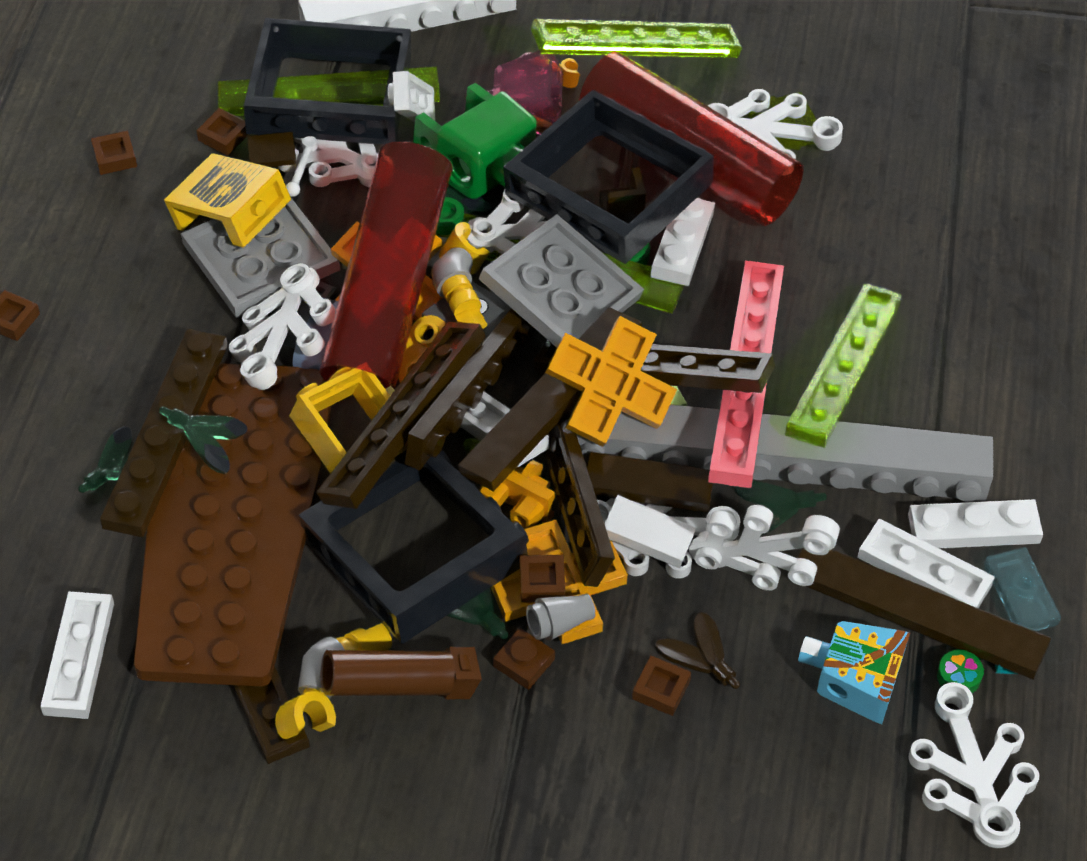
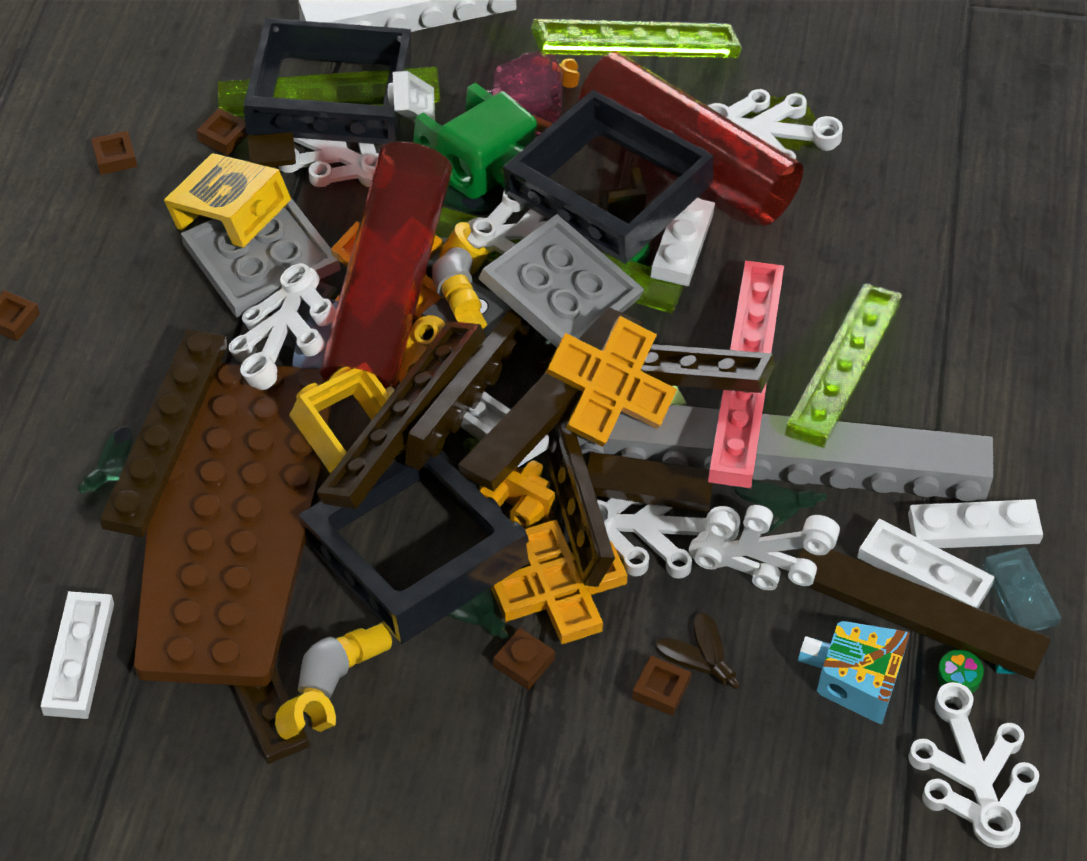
clear green piece [159,406,248,474] -> none
white hinge [286,136,317,197] -> none
reddish brown piece [320,647,482,699] -> none
green tile [426,197,464,235] -> none
reddish brown plate [520,555,565,602] -> none
light grey cone [526,593,595,641] -> none
white tile [605,495,697,568] -> none

